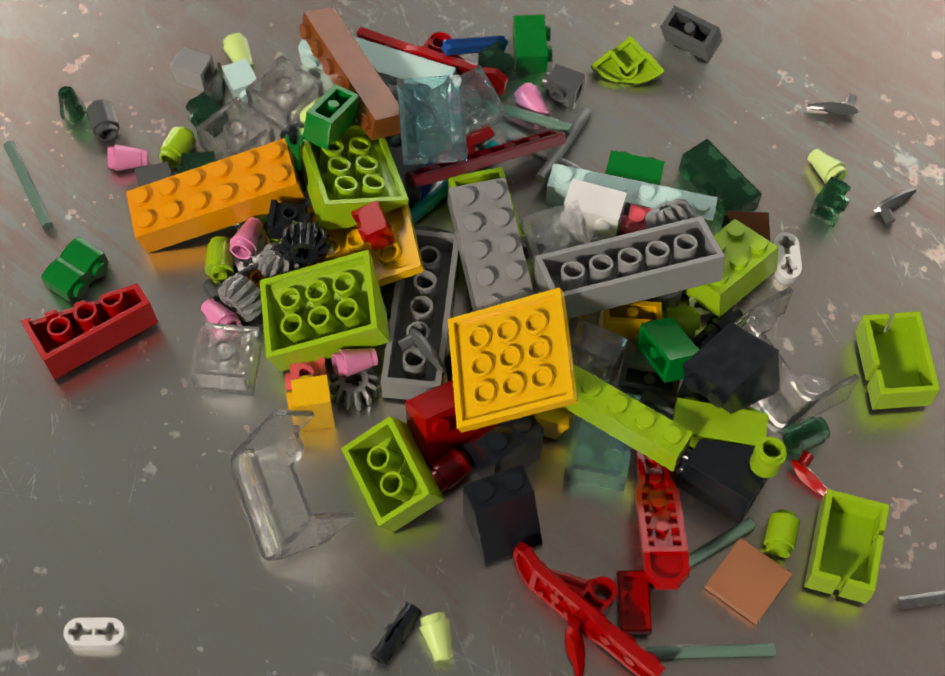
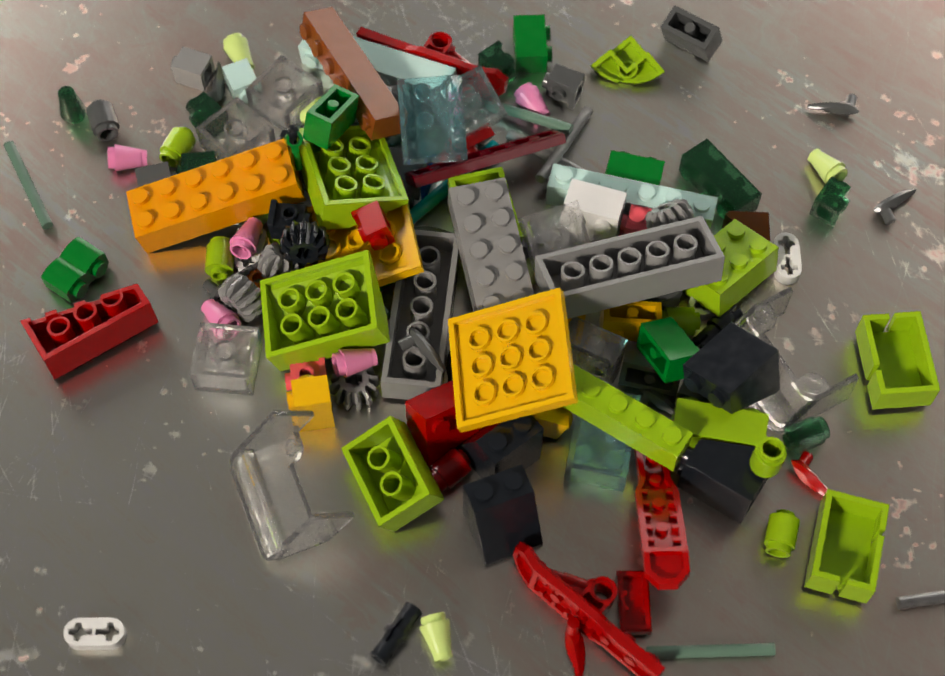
blue axle [441,35,508,55] -> none
sand green bar [649,518,756,590] -> none
nougat tile [704,538,792,625] -> none

